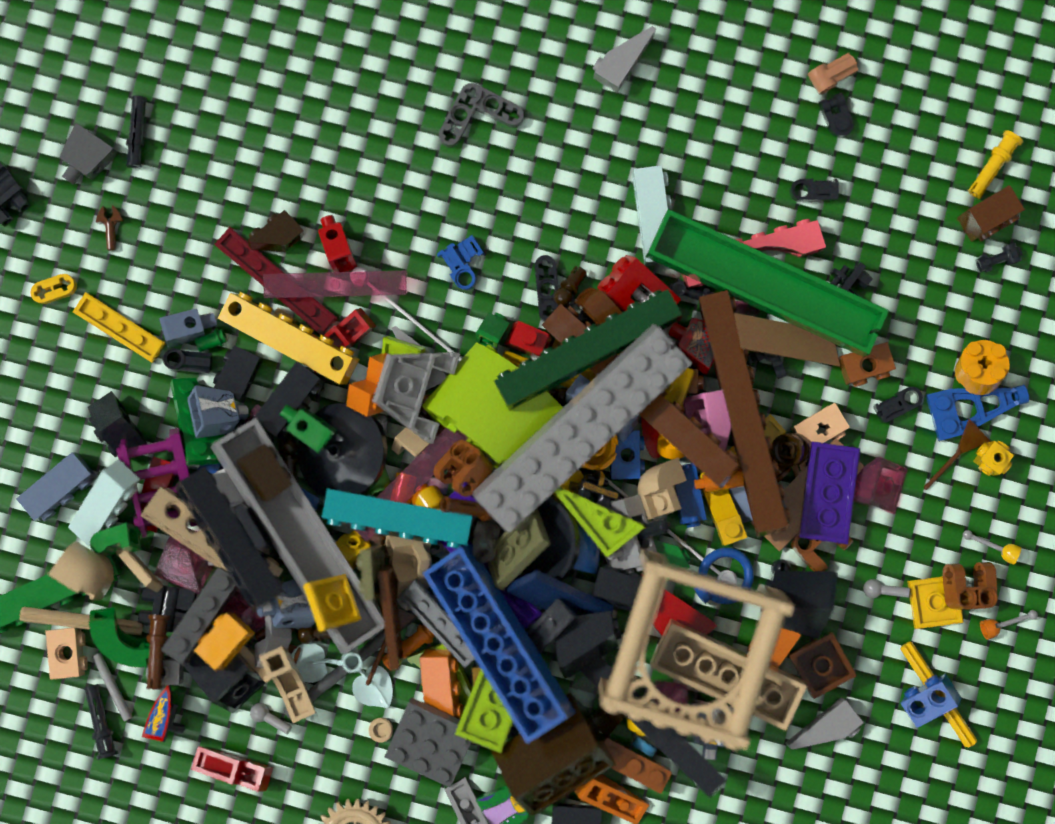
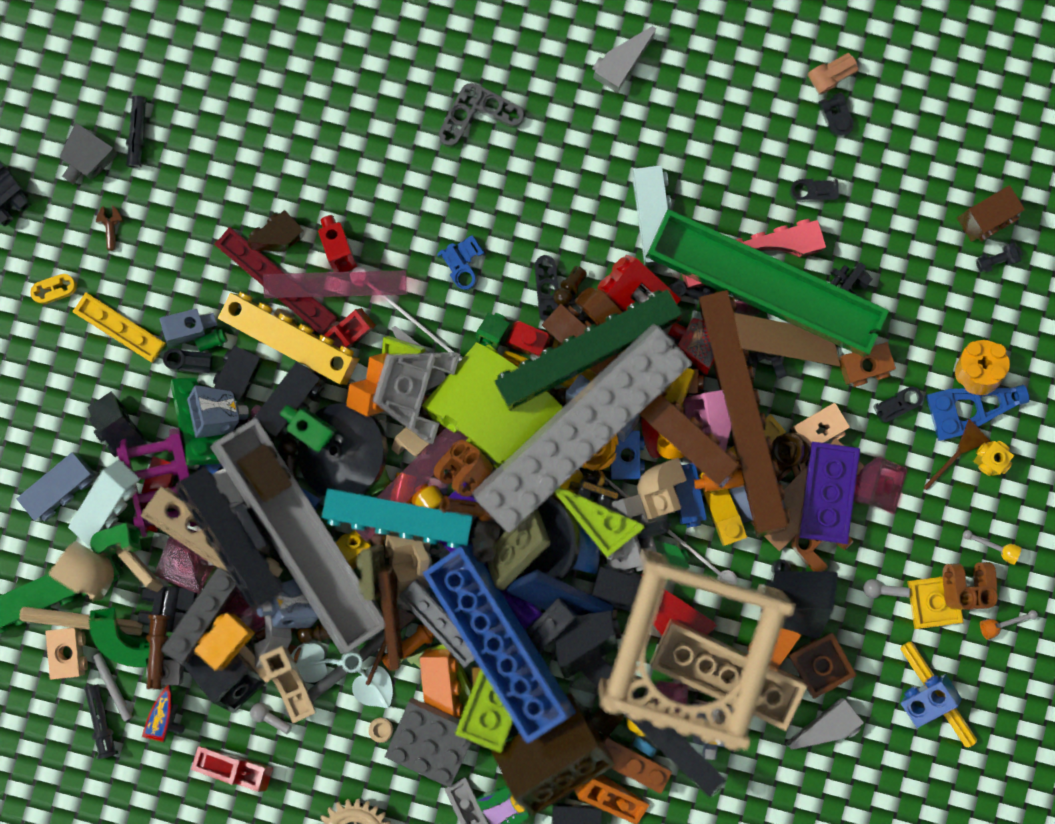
yellow tile [303,574,362,632] -> none
blue piece [694,548,754,604] -> none
yellow pin [968,130,1023,199] -> none

